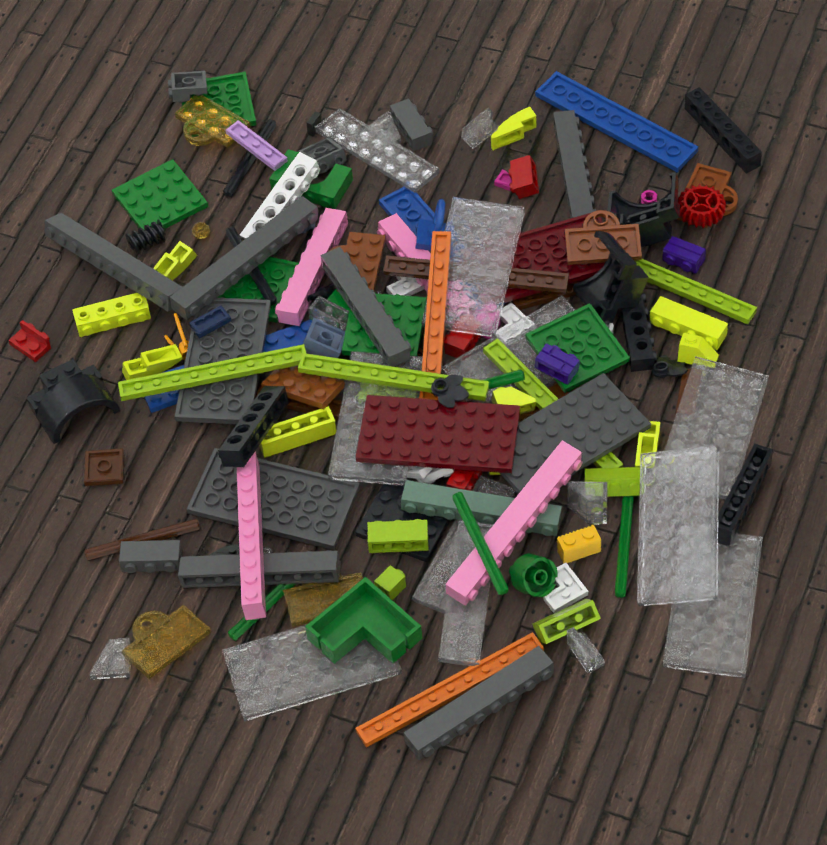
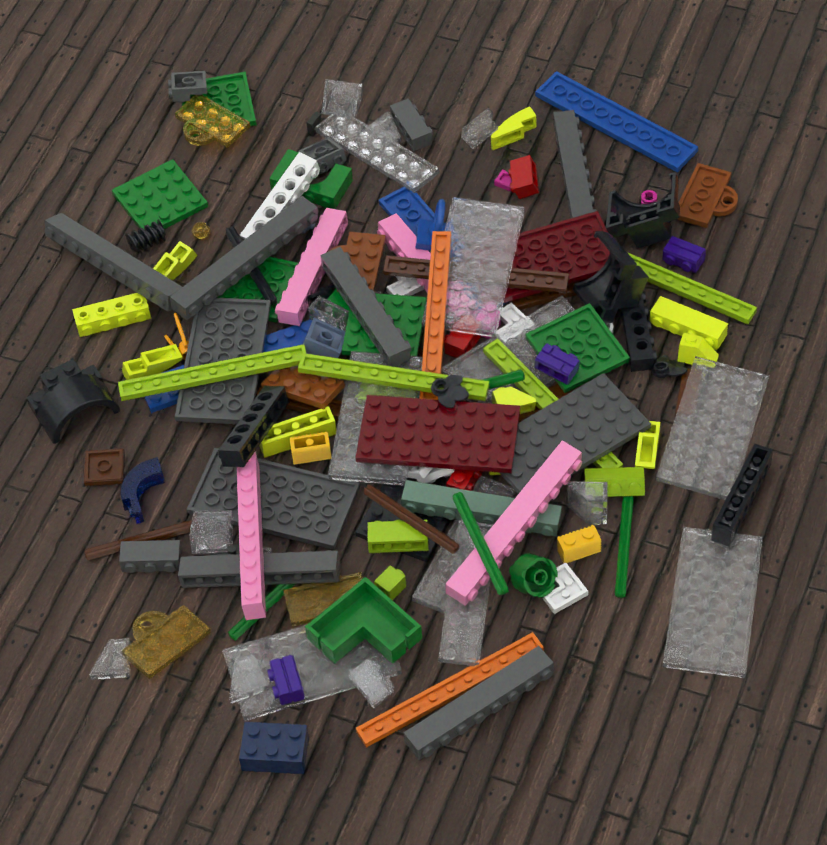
red bracket [8,320,51,362] -> none
dark blue plate [189,305,231,338] -> none
black axle [223,119,276,197] -> none
lavender tile [226,120,288,171] -> none
lime brick [532,599,601,644] -> none
dark orange plate [565,210,642,265] -> none
clear bracket [567,627,605,674] -> none
clear plate [637,445,719,606] -> none
red gear [678,184,726,229] -> none
black brick [684,87,762,174] -> none
none -> clear blue arch [121,457,165,524]
none -> clear slope [189,510,233,554]
none -> clear wing [230,653,269,704]
none -> dark blue brick [239,722,309,774]
none -> dark purple brick [267,655,305,705]
none -> yellow brick [290,431,332,465]
none -> clear slope [321,79,364,118]
none -> clear brick [348,658,394,709]
none -> reddish brown axle [364,484,460,554]

